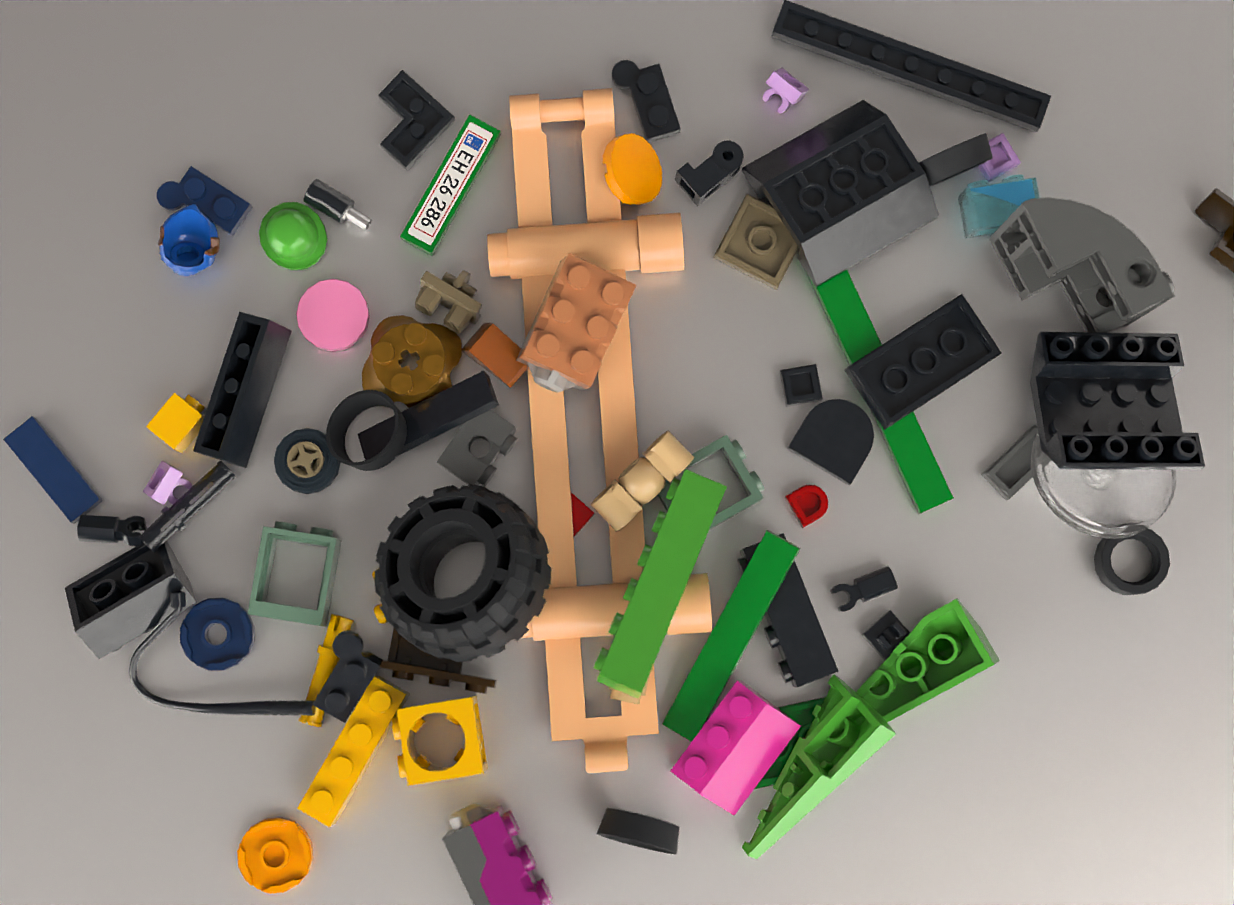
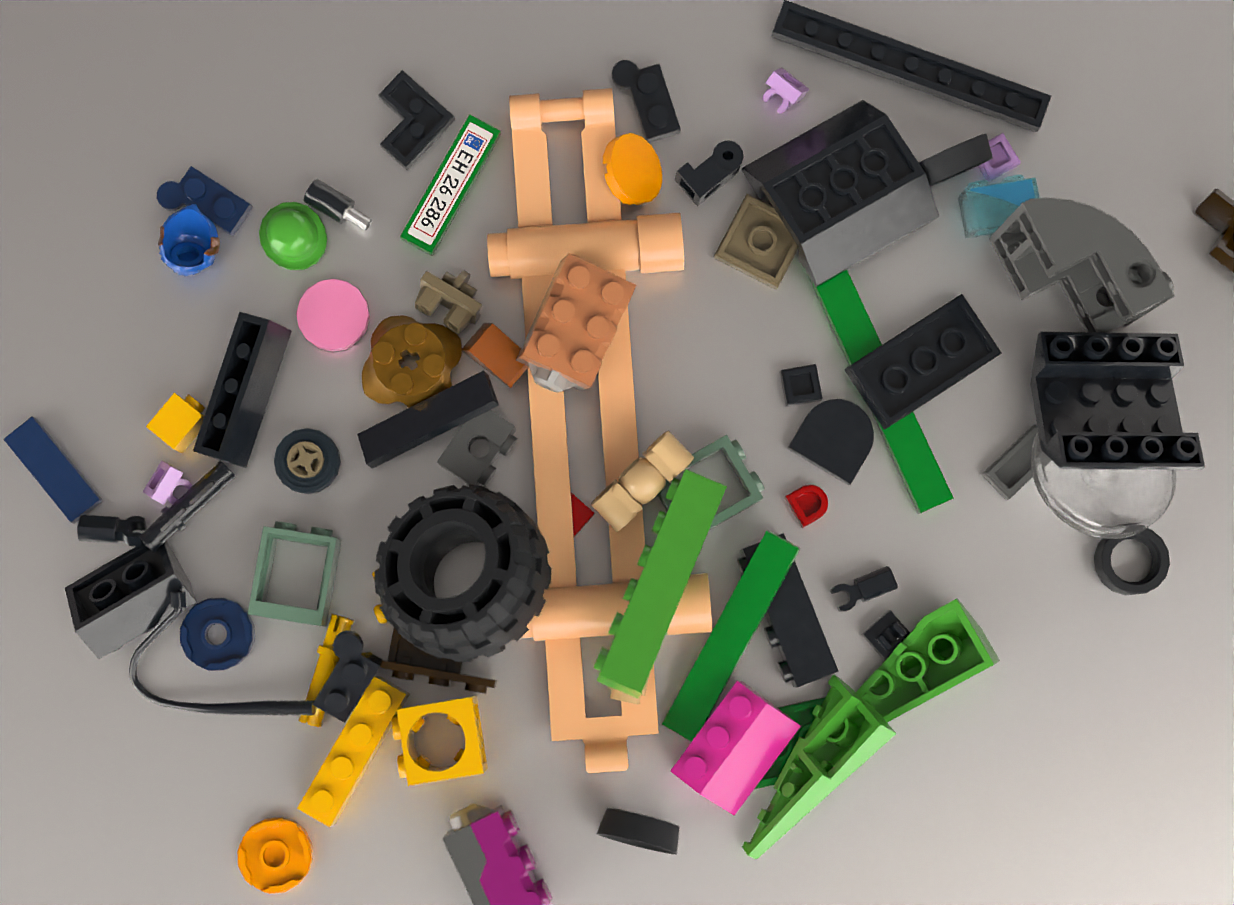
black tyre [326,390,407,471] -> none

